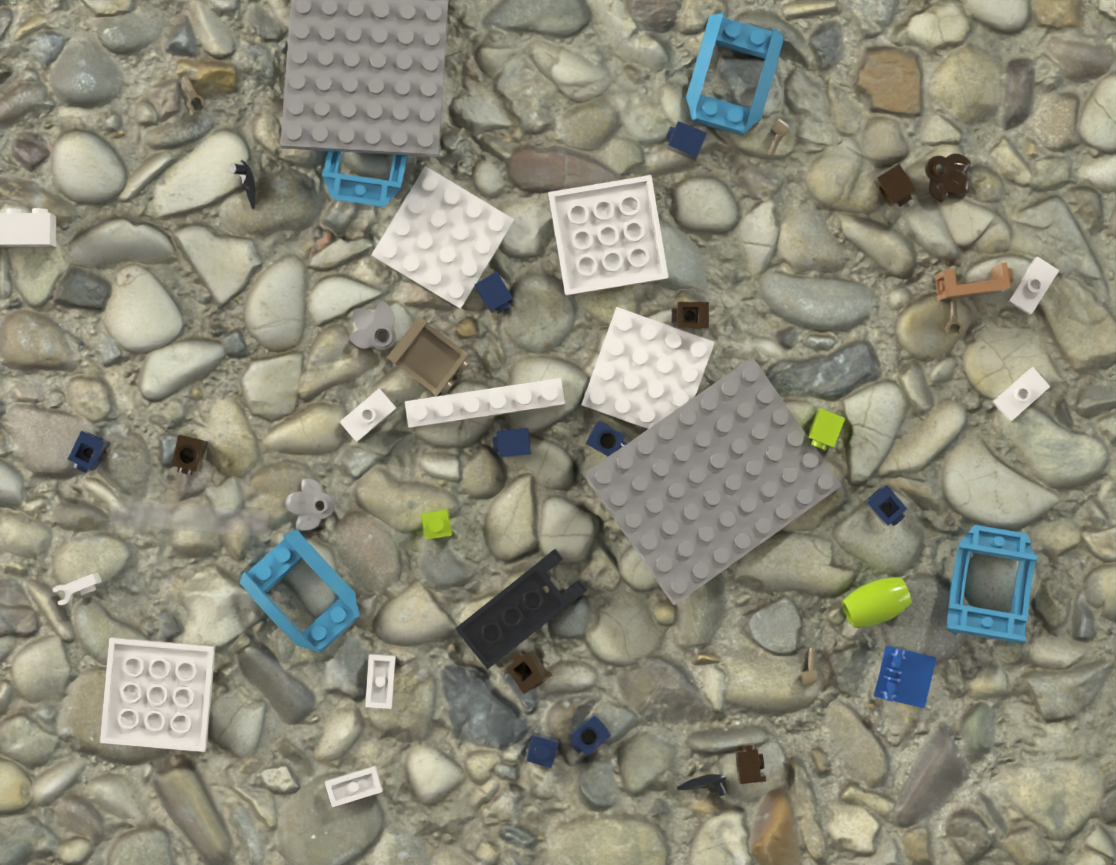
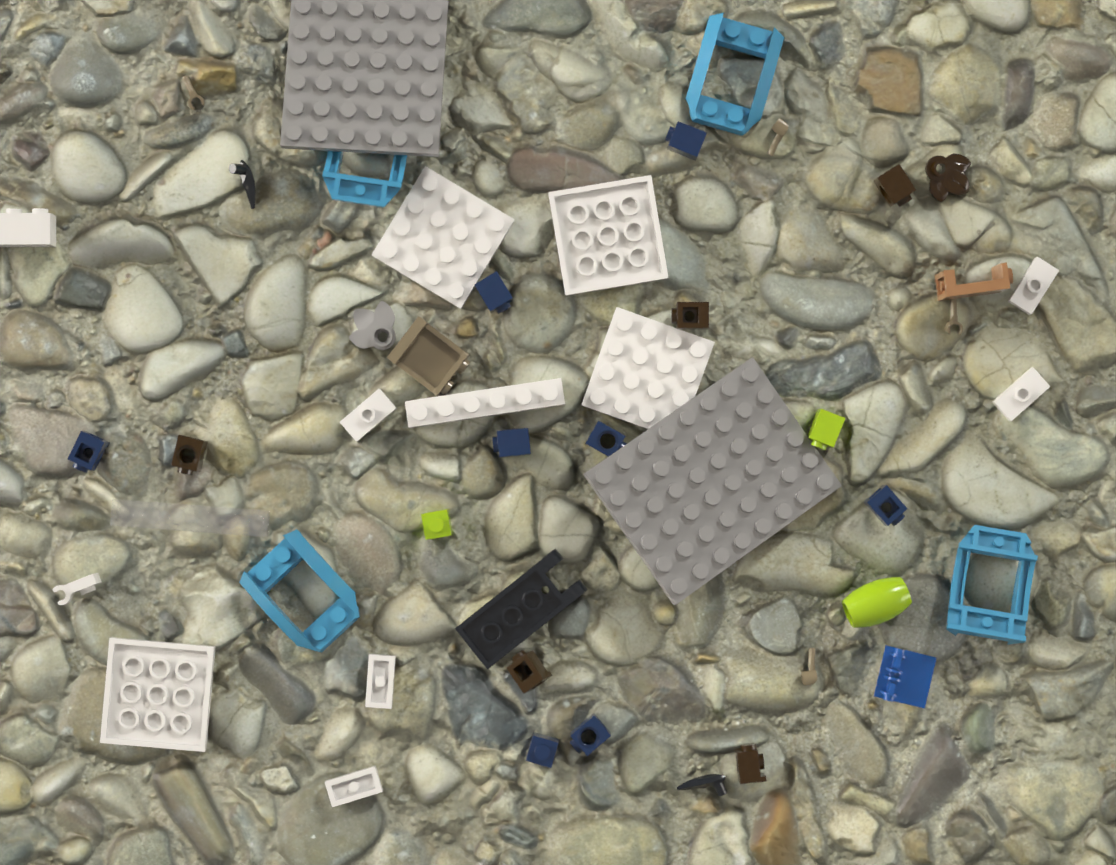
light grey plate [285,479,335,531] -> none

